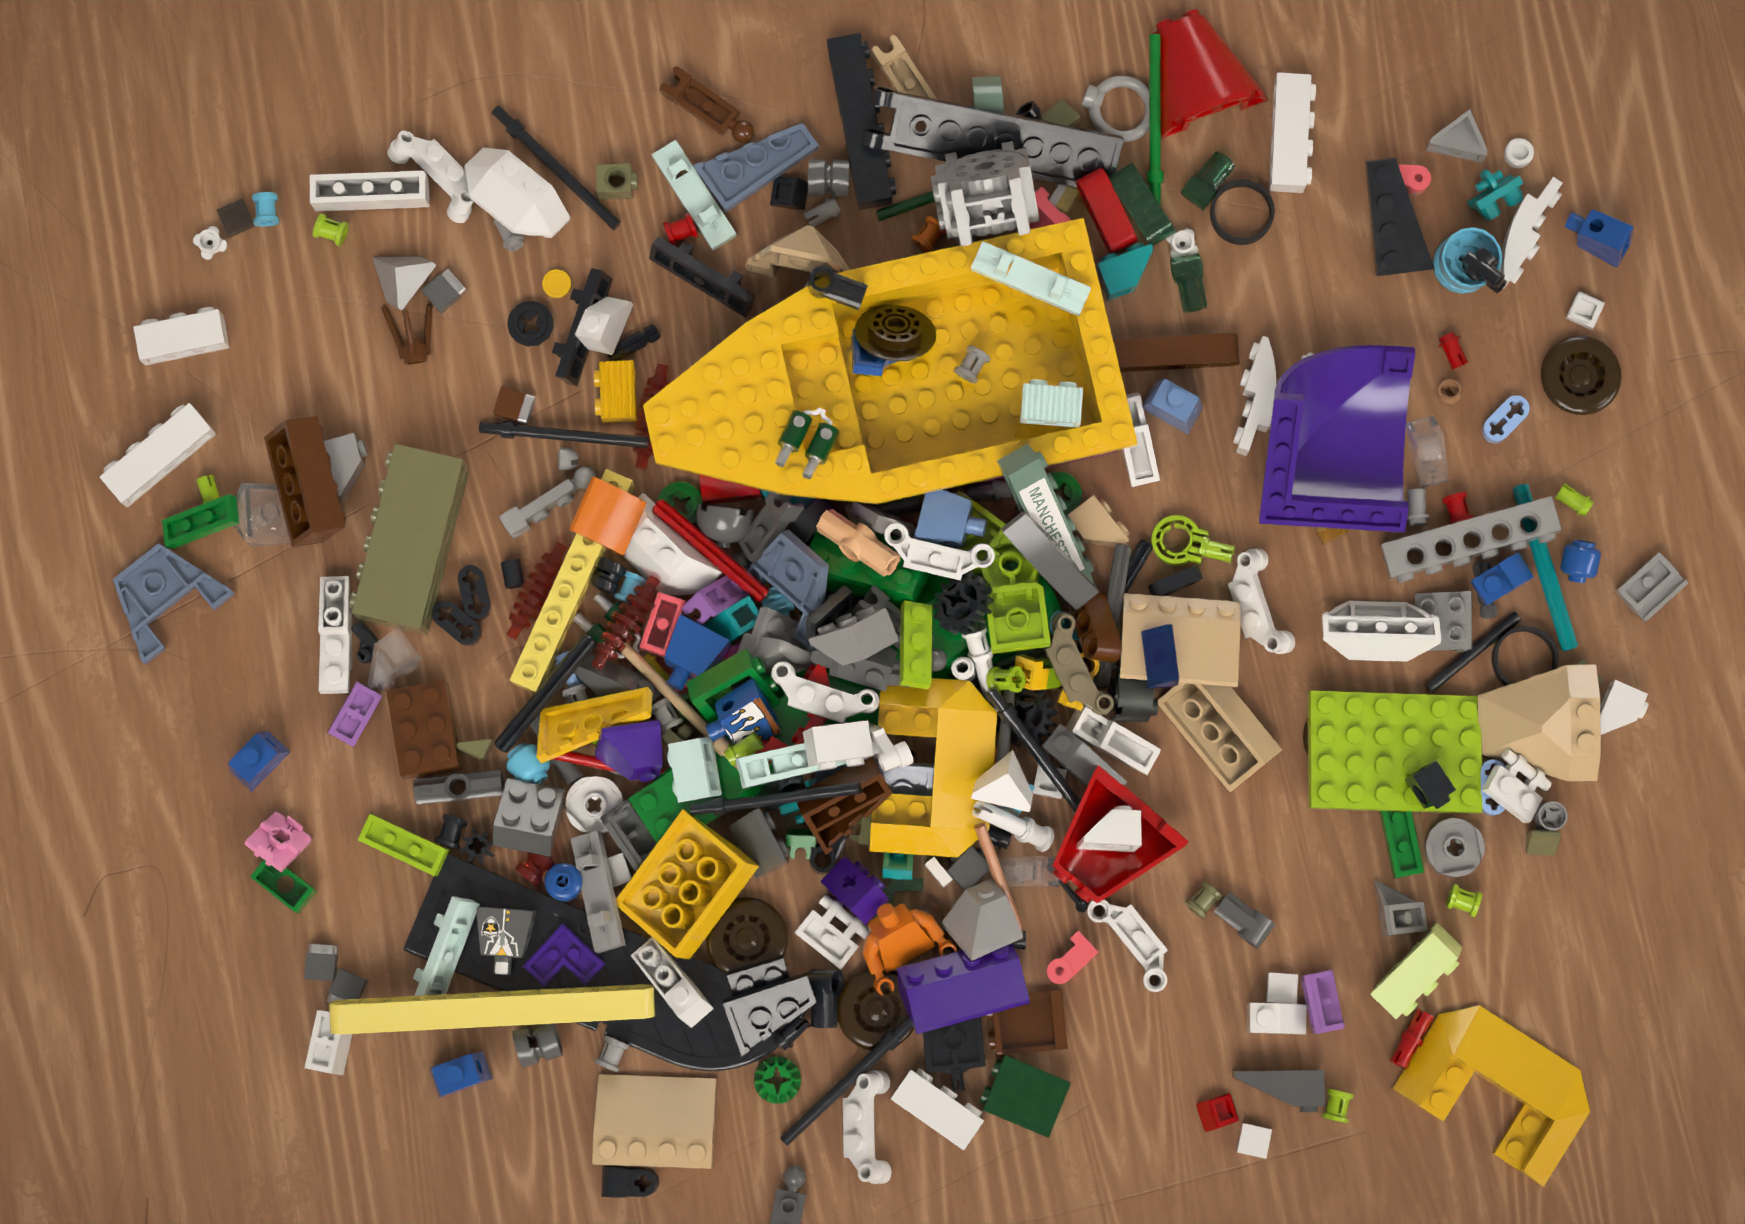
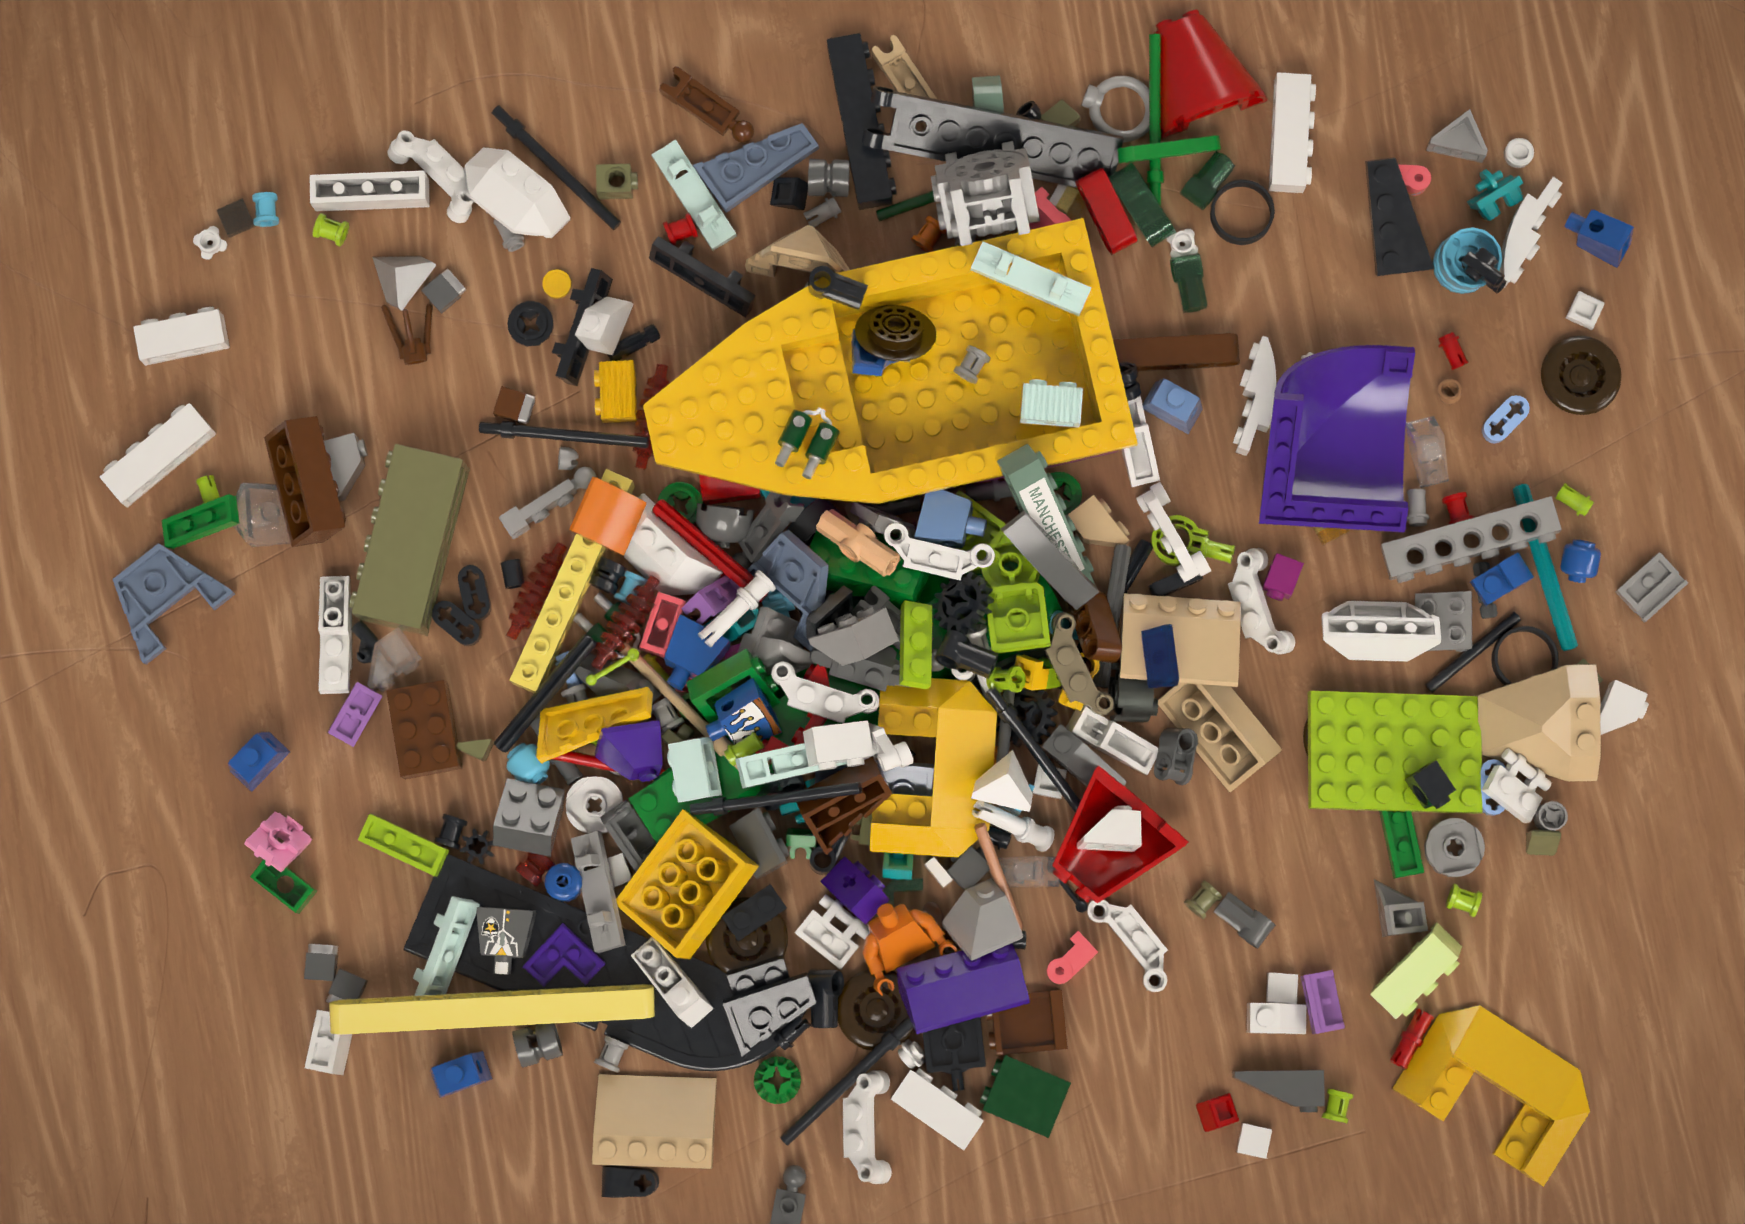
dark grey piece [413,770,504,805] -> none
teal slope [1096,243,1153,301] -> none
none -> lime hinge [586,648,639,686]
none -> white pin [698,570,776,647]
none -> black plate [722,884,787,942]
none -> white plate [898,1039,926,1069]
none -> black piece [935,630,998,679]
none -> green beam [1116,135,1221,164]
none -> black wheel [1119,362,1141,401]
none -> white plate [1136,481,1211,583]
none -> dark grey piece [1154,728,1198,786]
none -> magenta brick [1262,553,1304,601]

